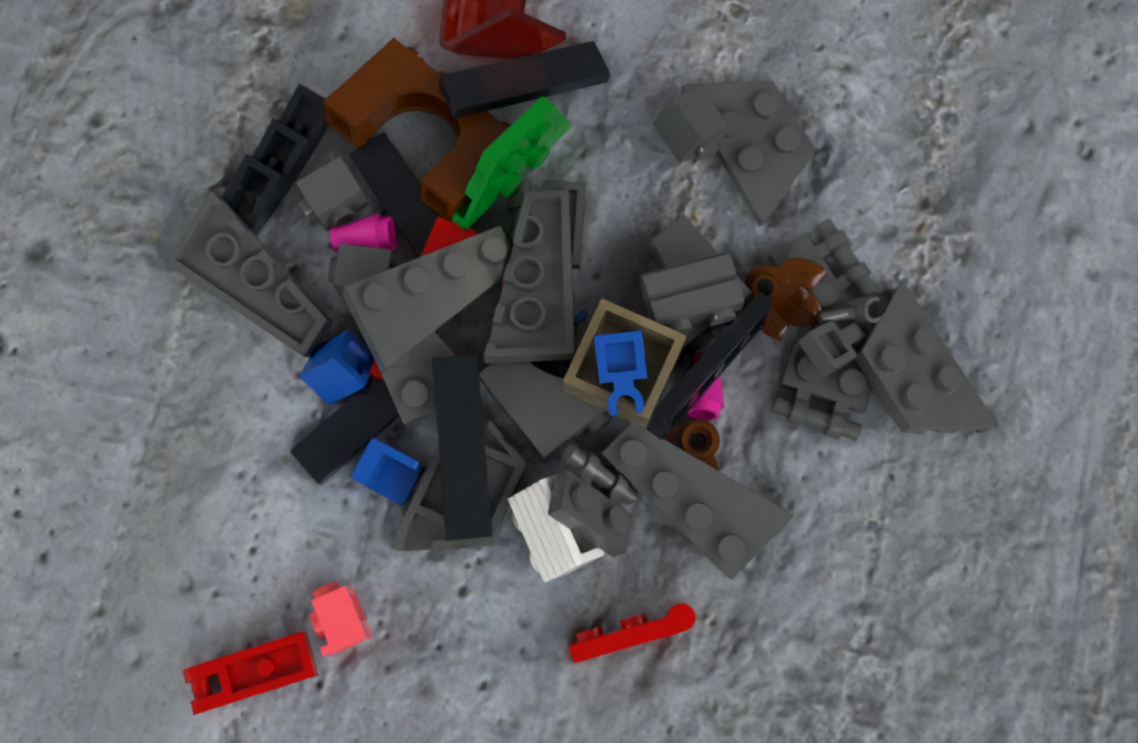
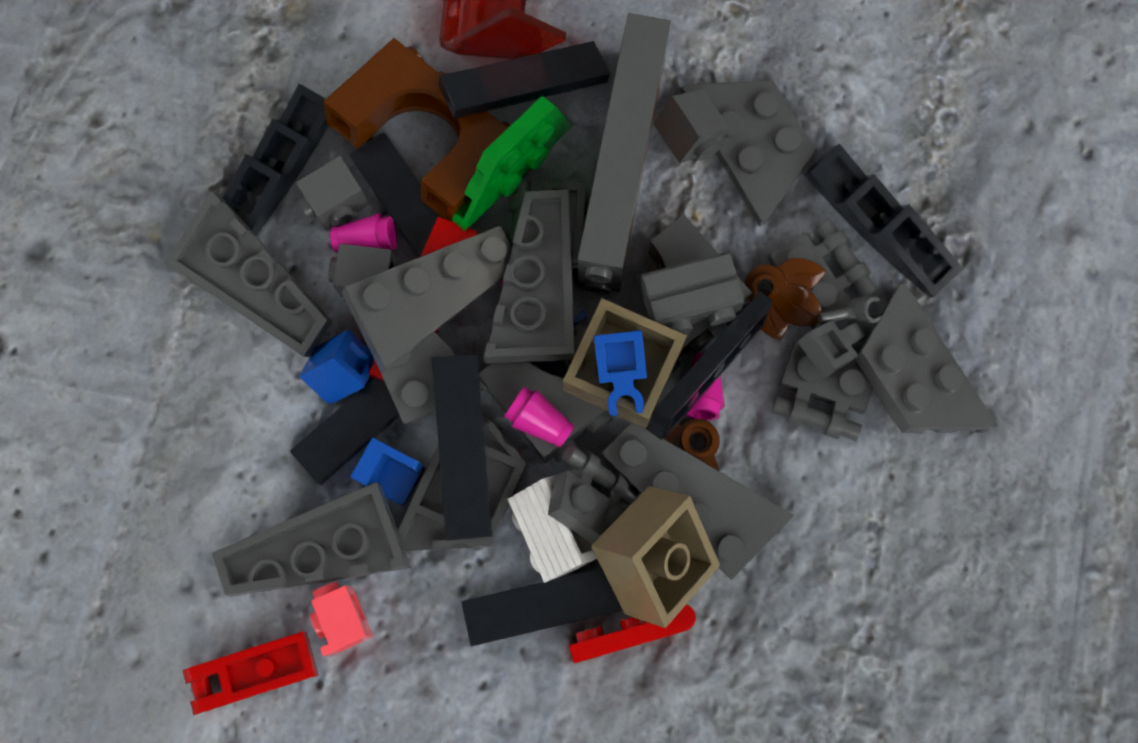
none -> dark grey wing [212,482,411,597]
none -> black tile [461,568,623,647]
none -> dark pink cone [504,386,575,448]
none -> dark grey brick [578,13,671,295]
none -> dark tan brick [591,486,720,628]
none -> black slope [804,144,963,298]

